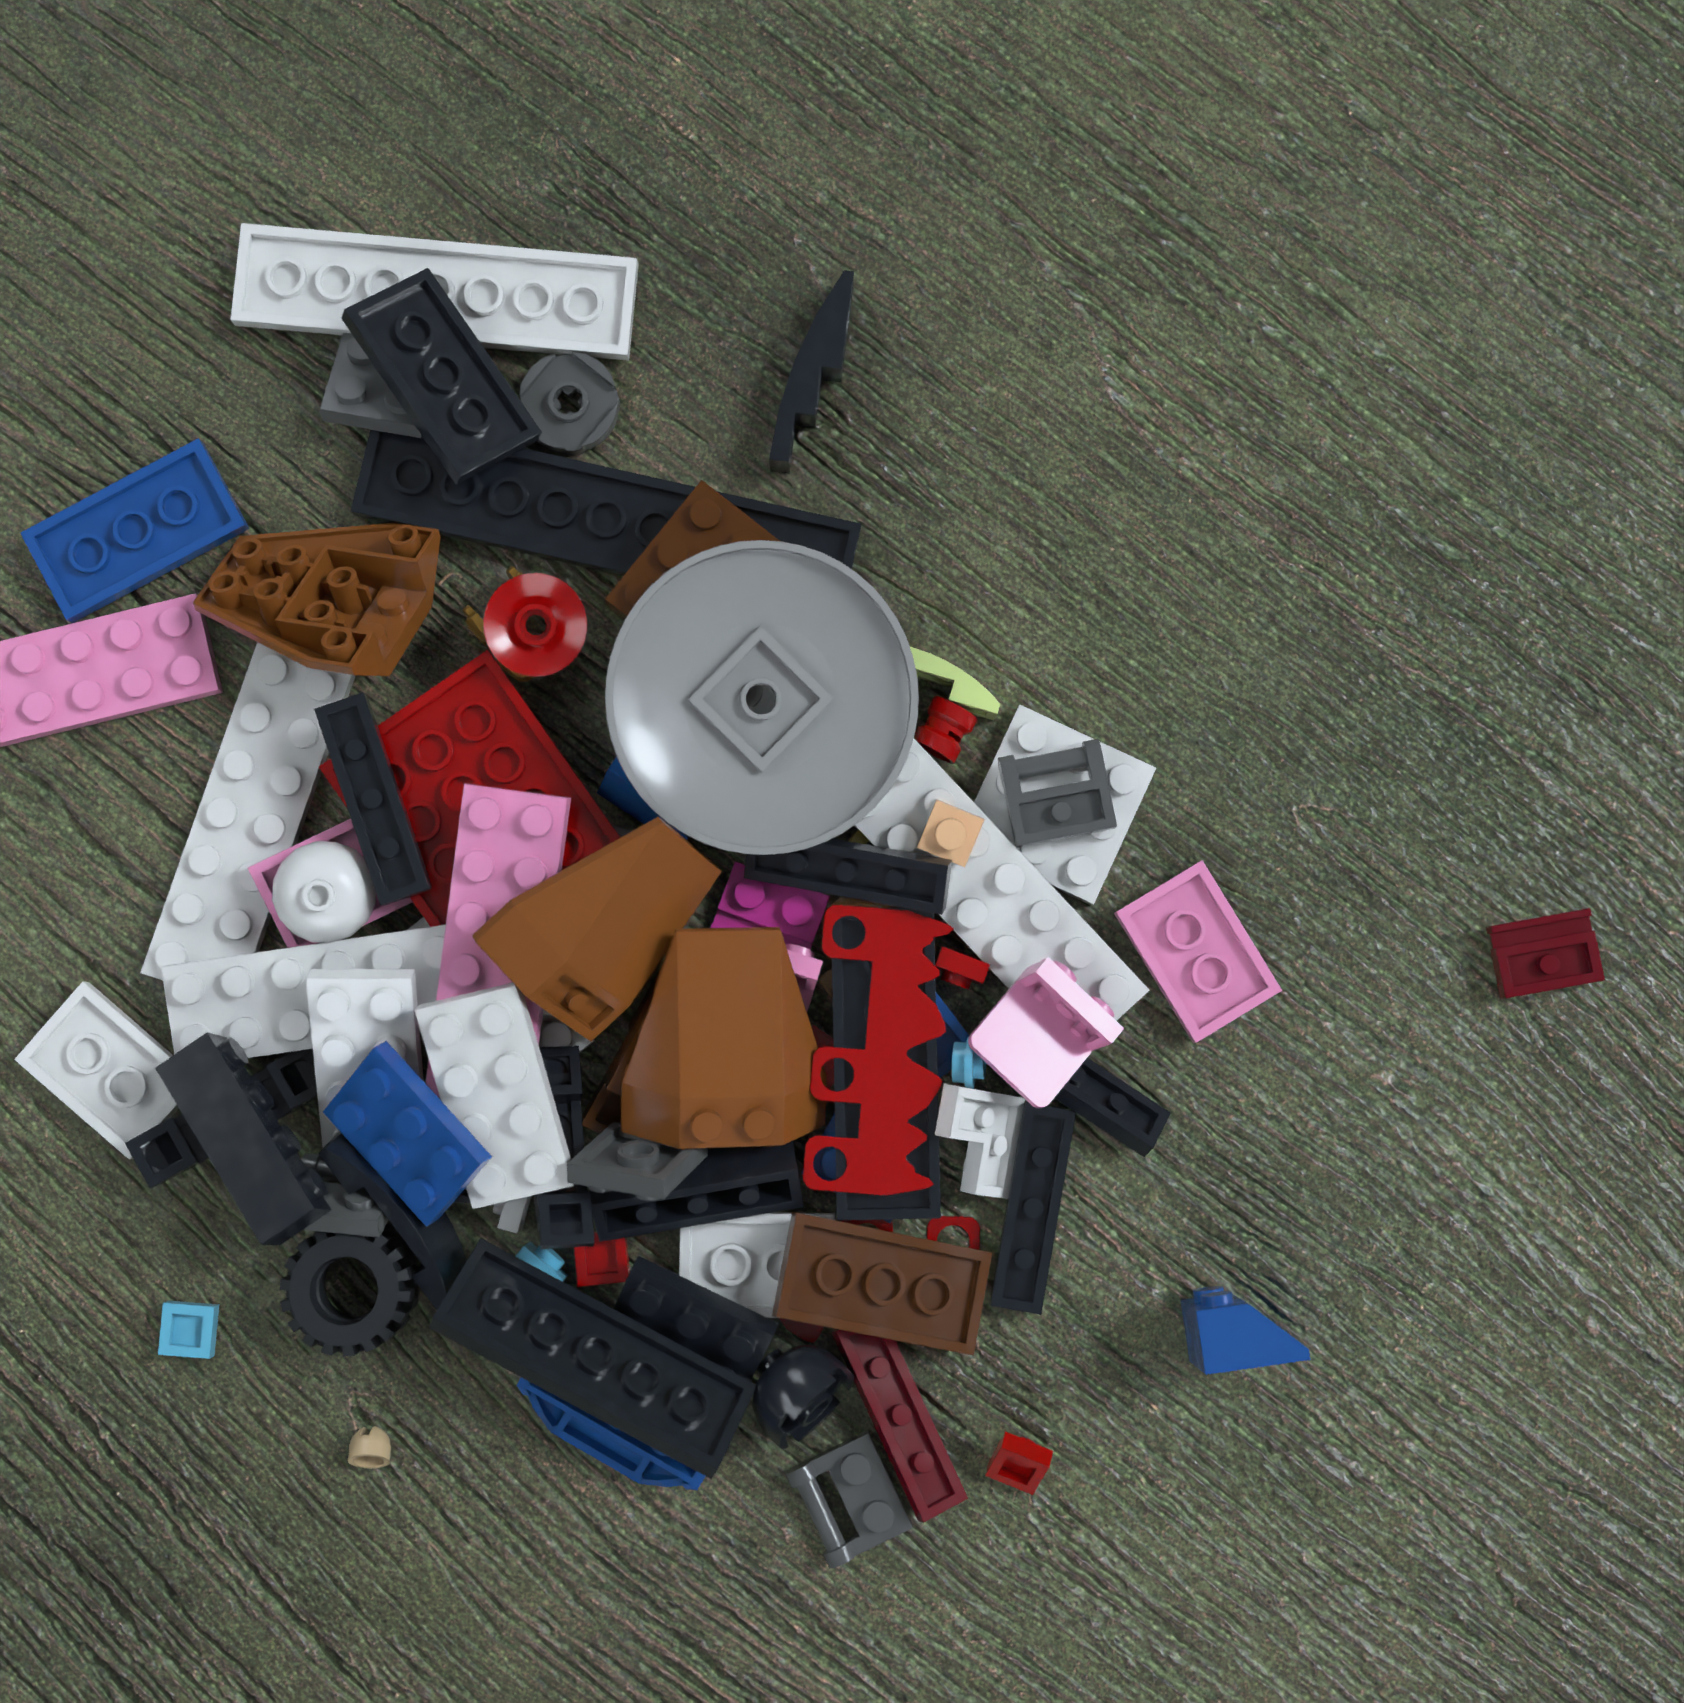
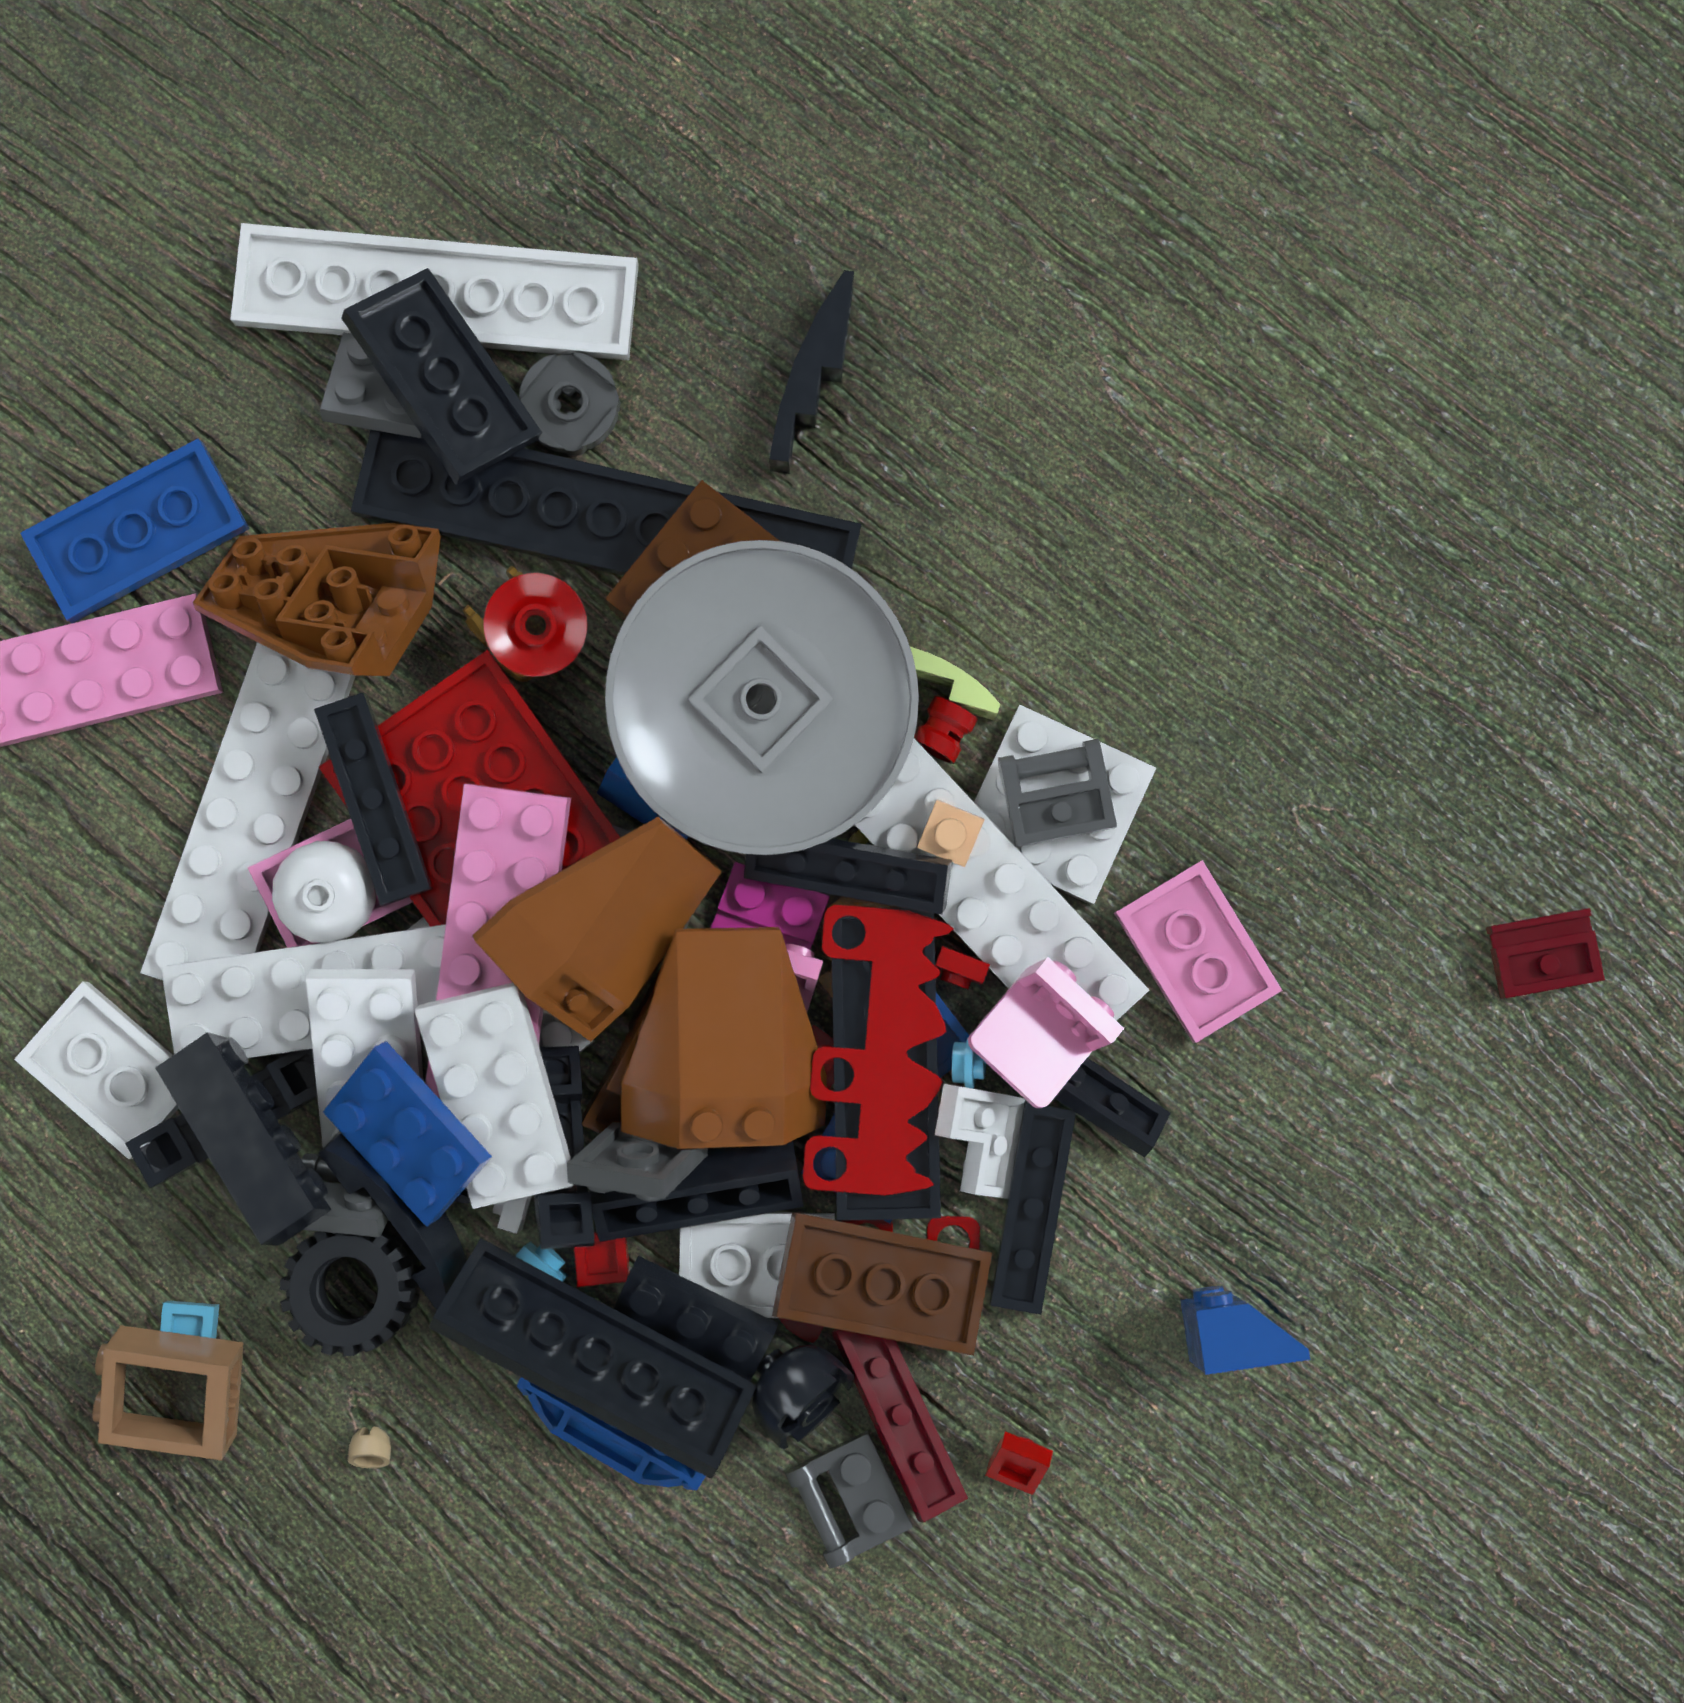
none -> medium nougat window [93,1325,244,1460]

